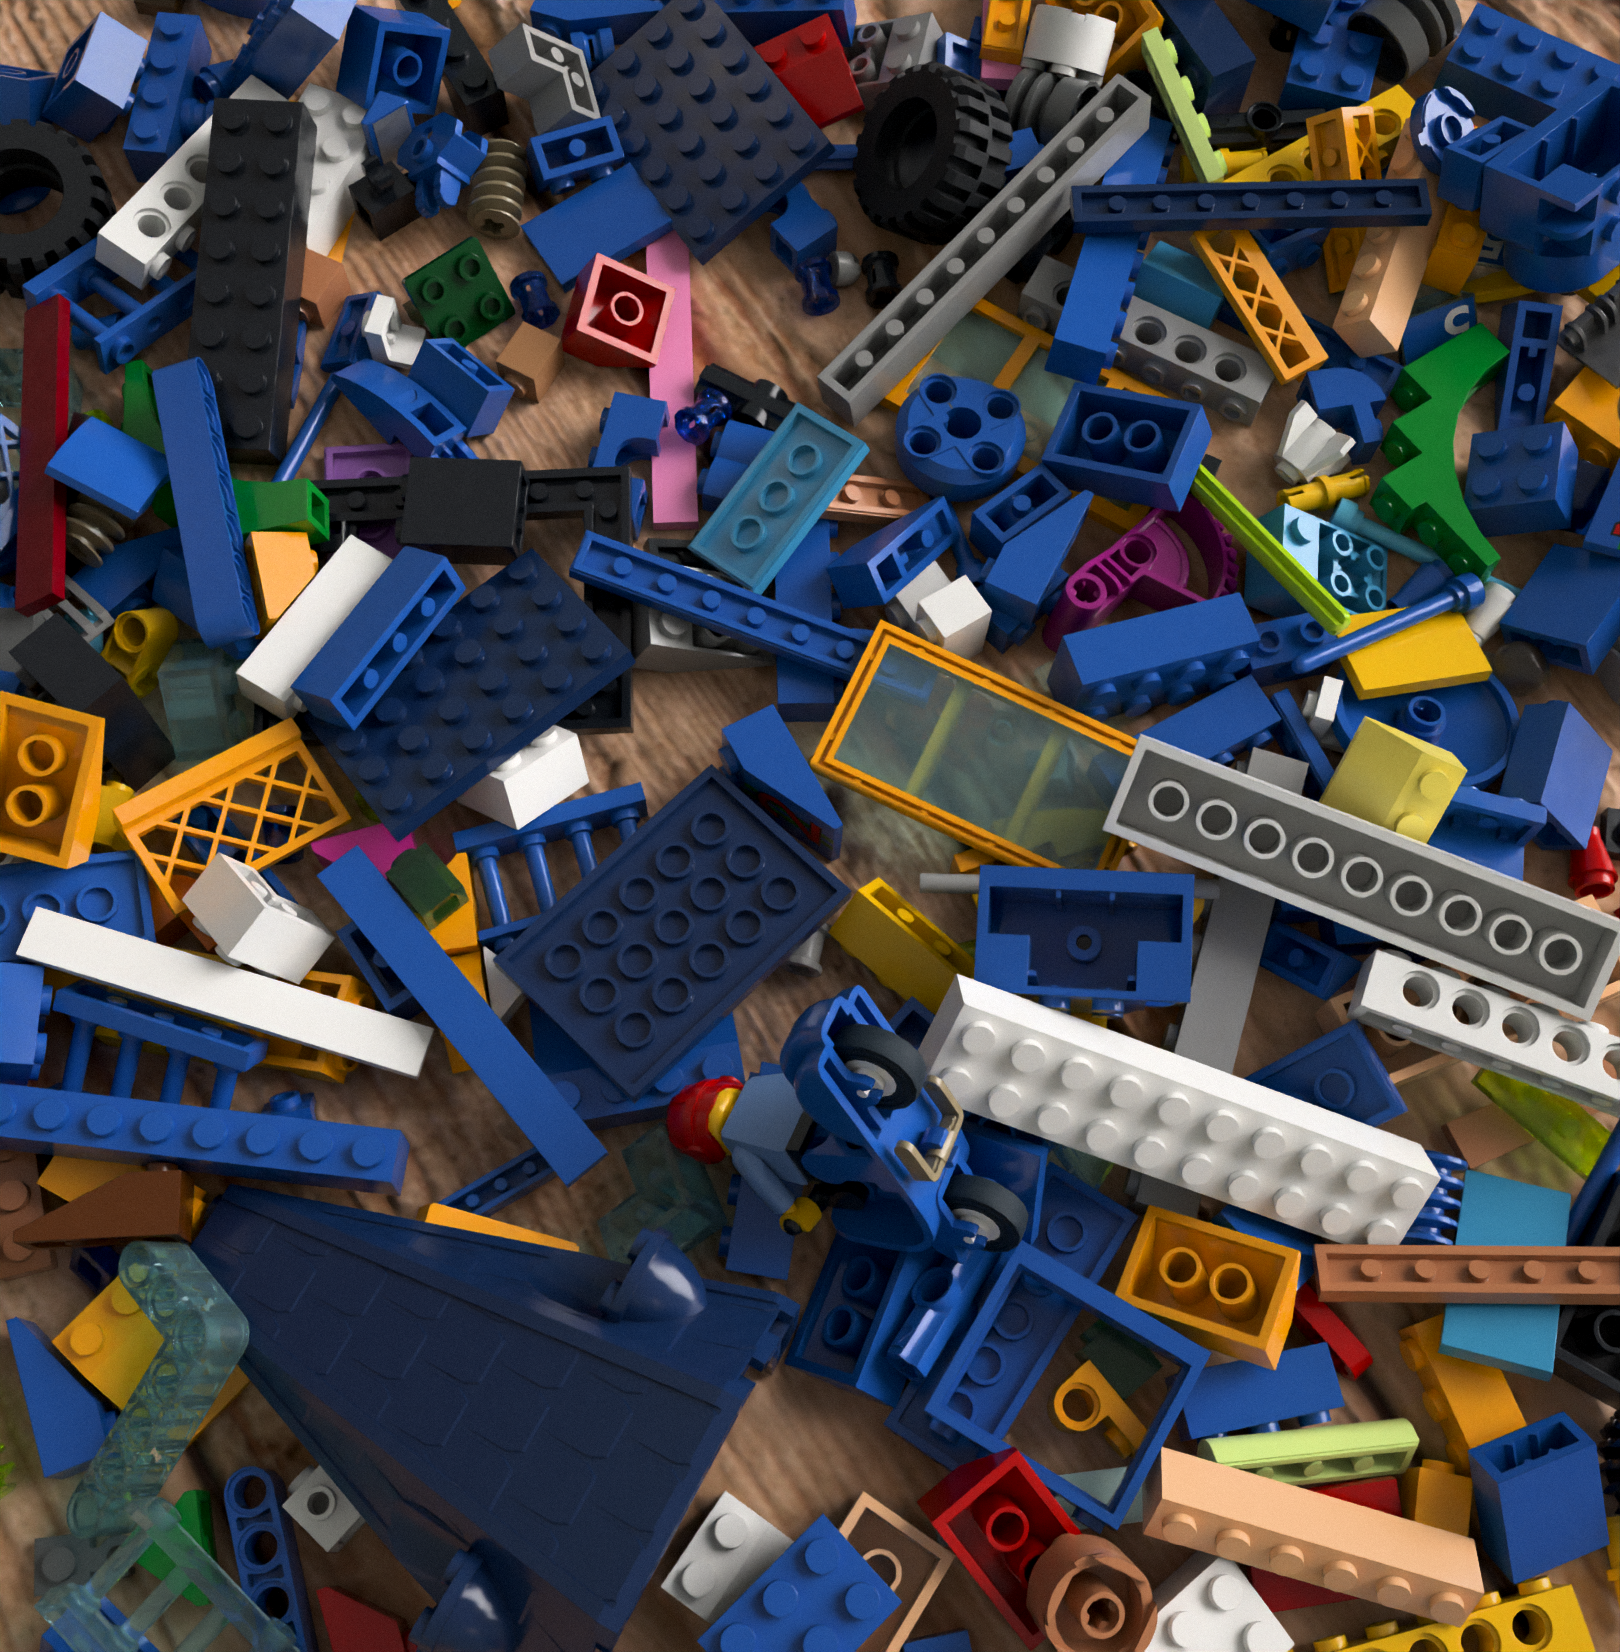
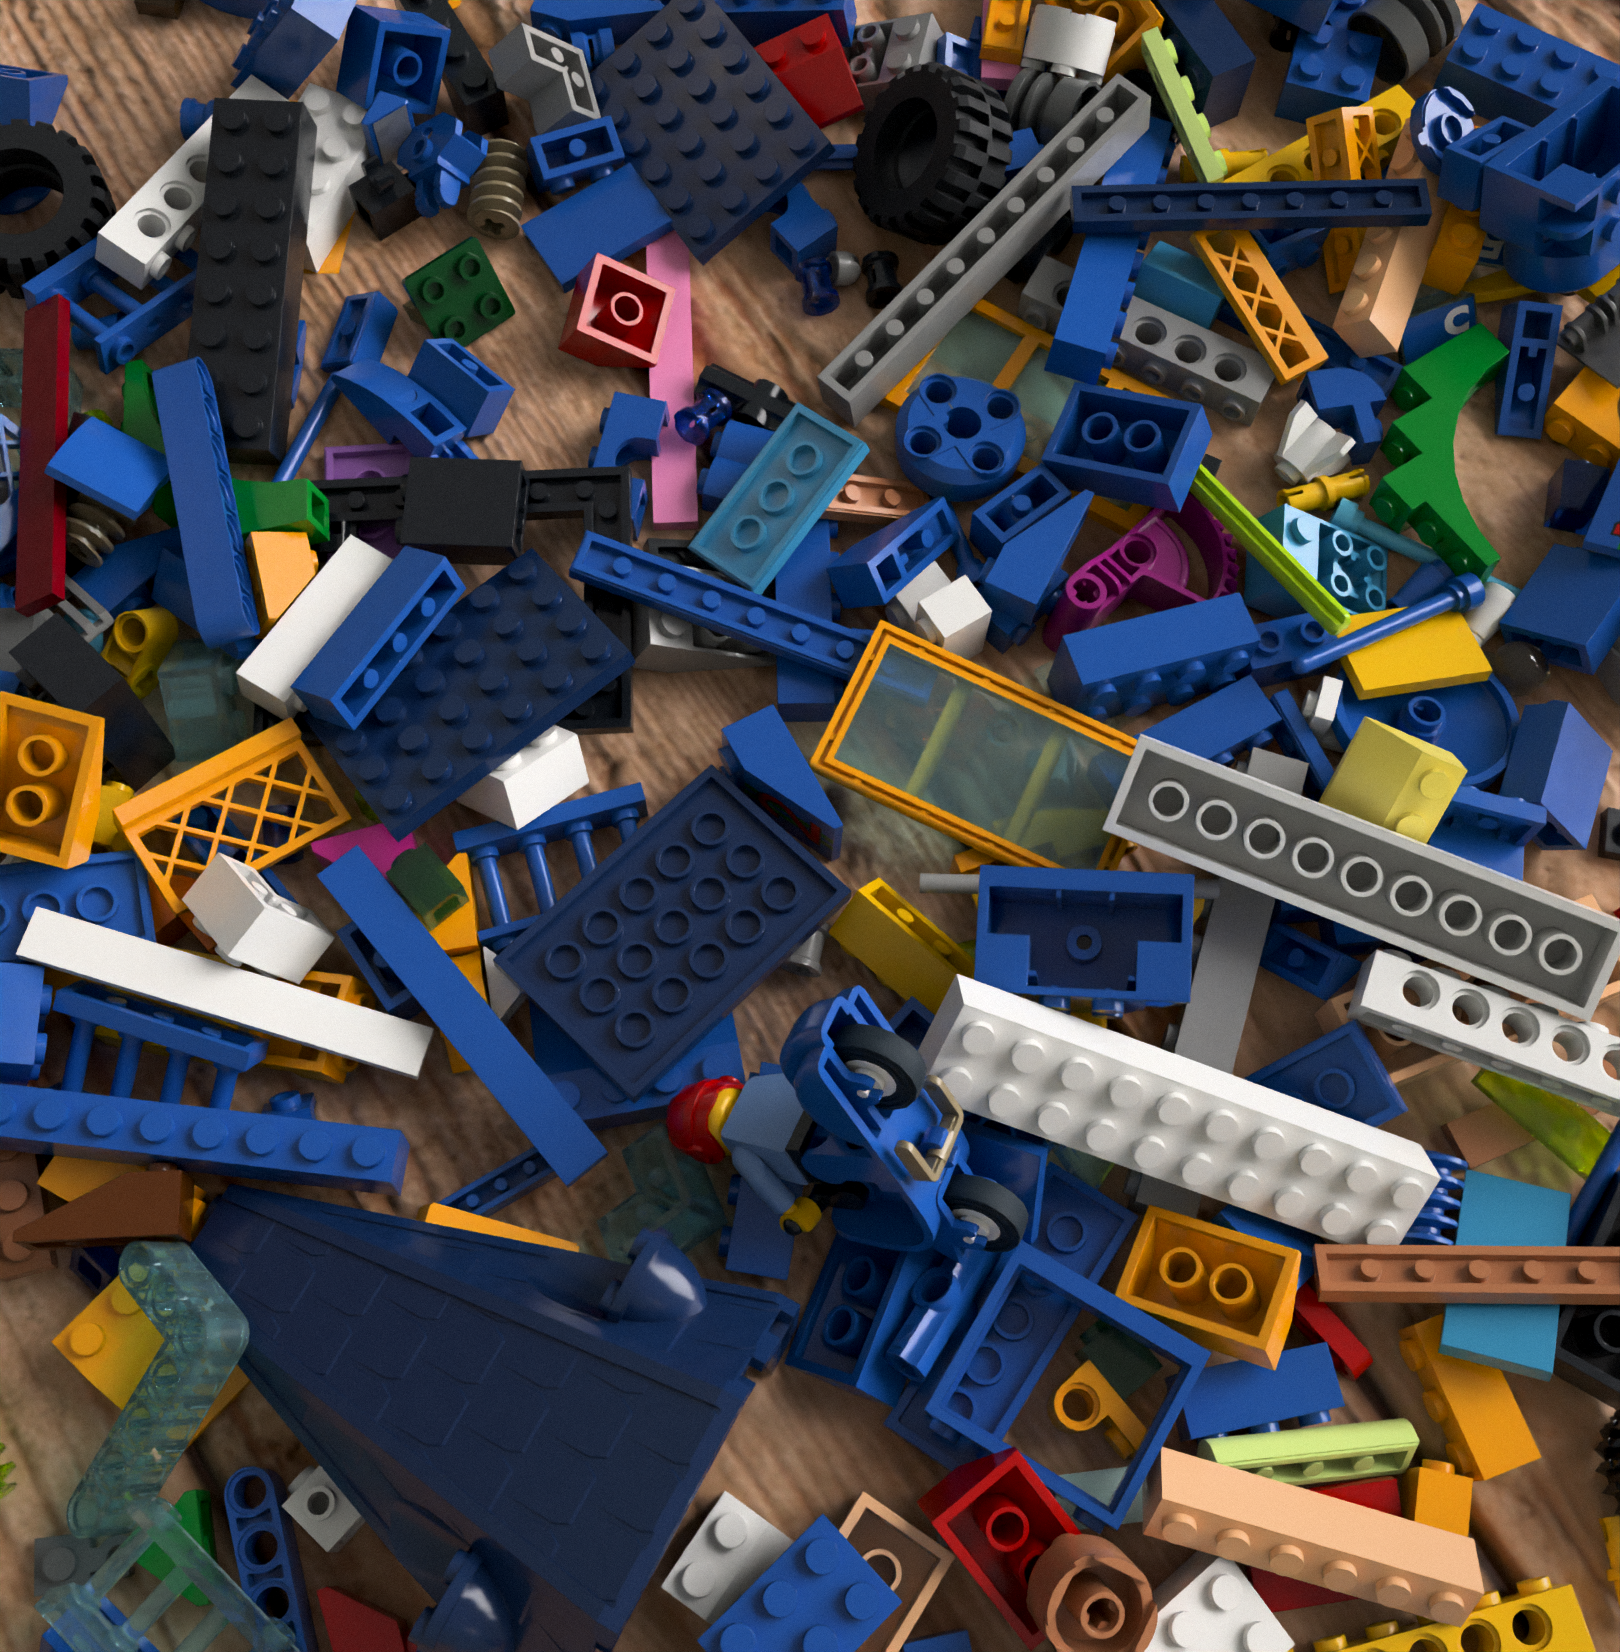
blue slope [6,1317,127,1480] -> none
brick [42,11,148,143] -> none
blue brick [122,12,212,183] -> none
blue cone [194,59,237,104] -> none
nougat brick [299,248,351,329] -> none
white bracket [361,294,427,370] -> none
medium nougat brick [496,321,565,404] -> none
clear blue bush [509,270,560,330] -> none
black piece [1205,101,1325,156] -> none
blue brick [1464,421,1579,538] -> none
blue brick [1467,1411,1610,1585] -> none
red cone [1568,826,1618,900] -> none

